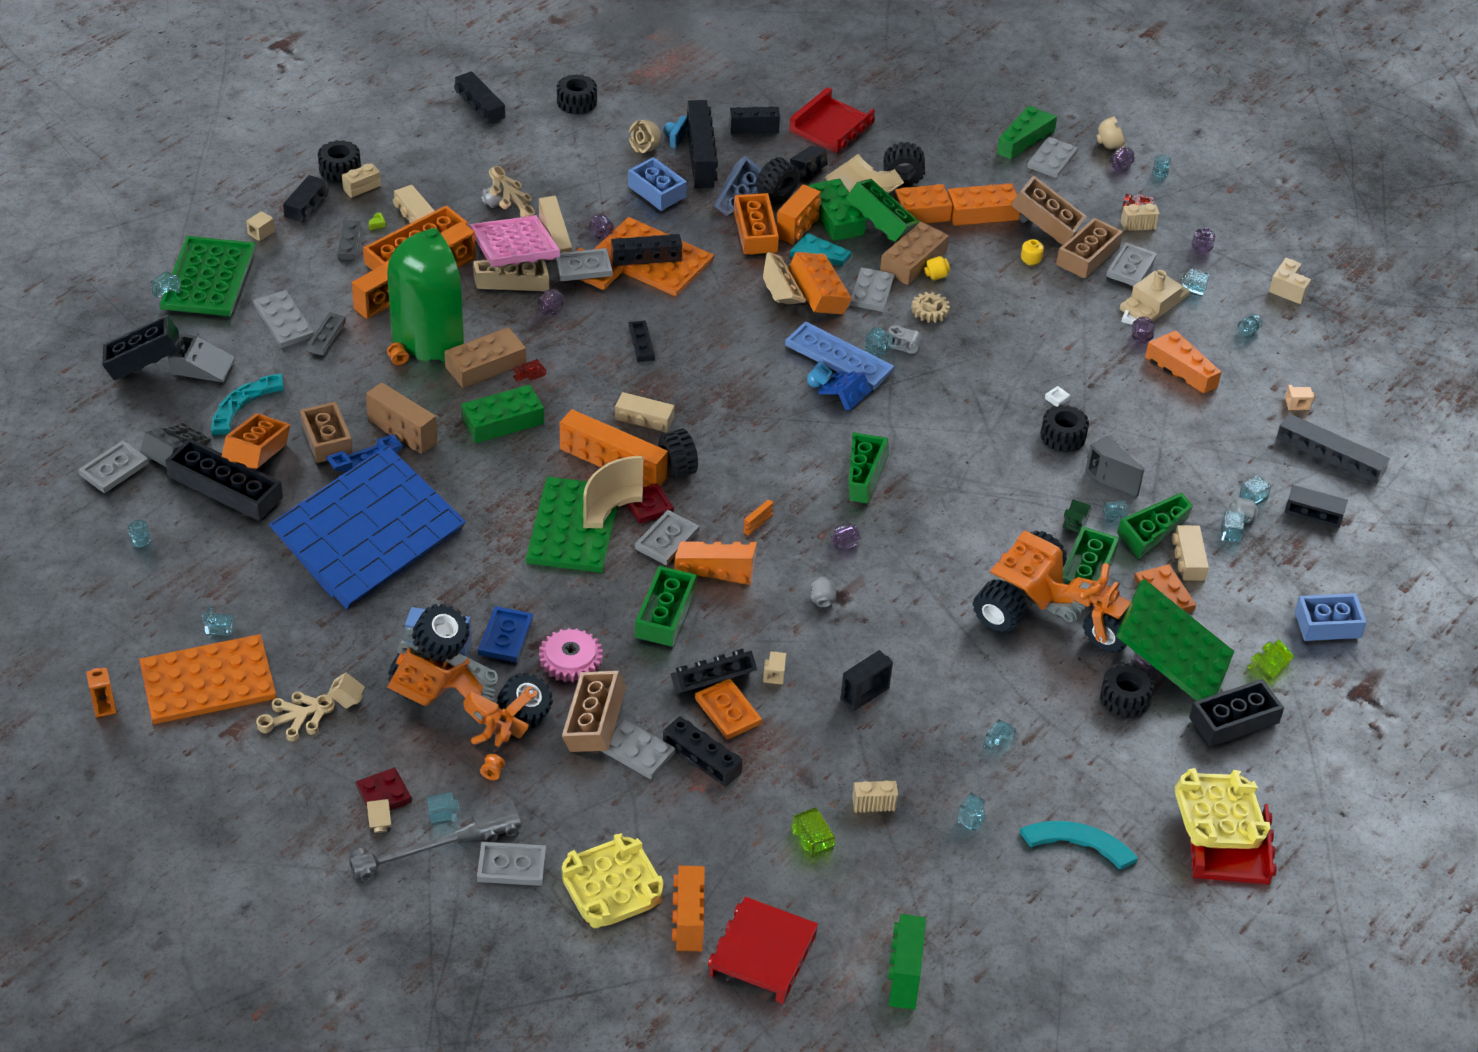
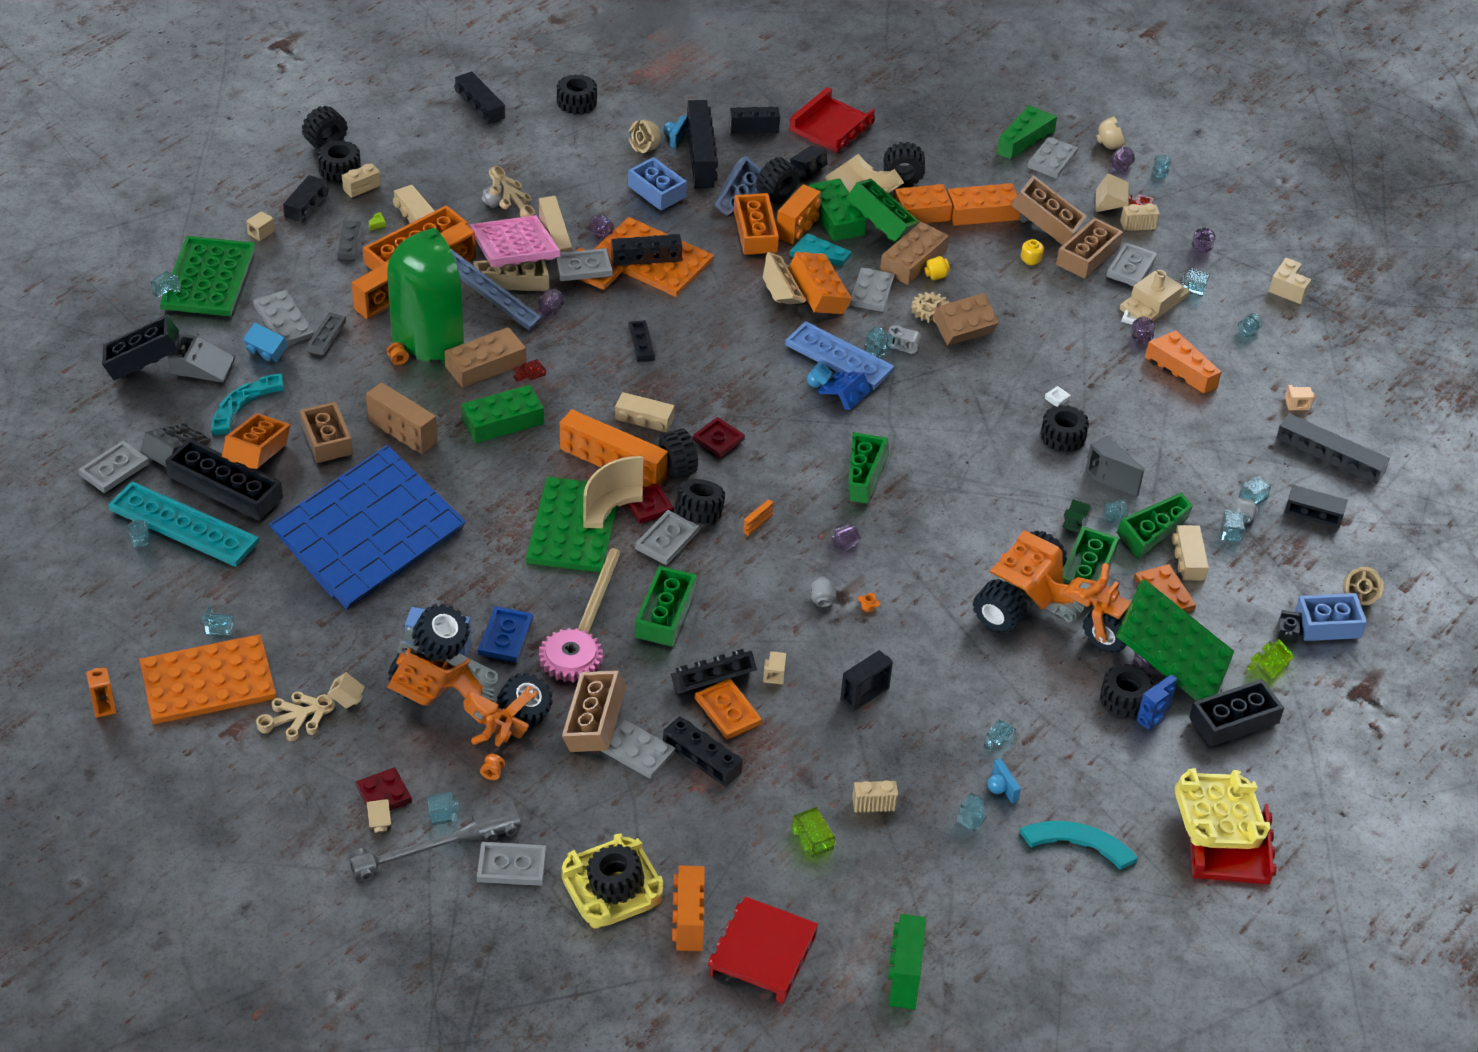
blue slope [326,434,403,472] -> none
orange wedge [675,541,757,585] -> none
none -> teal plate [108,481,259,567]
none -> dark azure brick [243,322,289,363]
none -> black tyre [302,105,348,150]
none -> sand blue plate [451,249,541,331]
none -> tan axle [578,548,620,634]
none -> black tyre [586,844,645,904]
none -> black tyre [675,479,725,524]
none -> dark red plate [692,417,745,458]
none -> orange plate [858,593,881,612]
none -> medium nougat brick [933,293,999,346]
none -> dark azure tile [987,758,1021,804]
none -> tan slope [1095,173,1129,213]
none -> blue plate [1137,674,1177,729]
none -> black brick [1277,610,1301,643]
none -> tan cylinder [1343,567,1384,605]

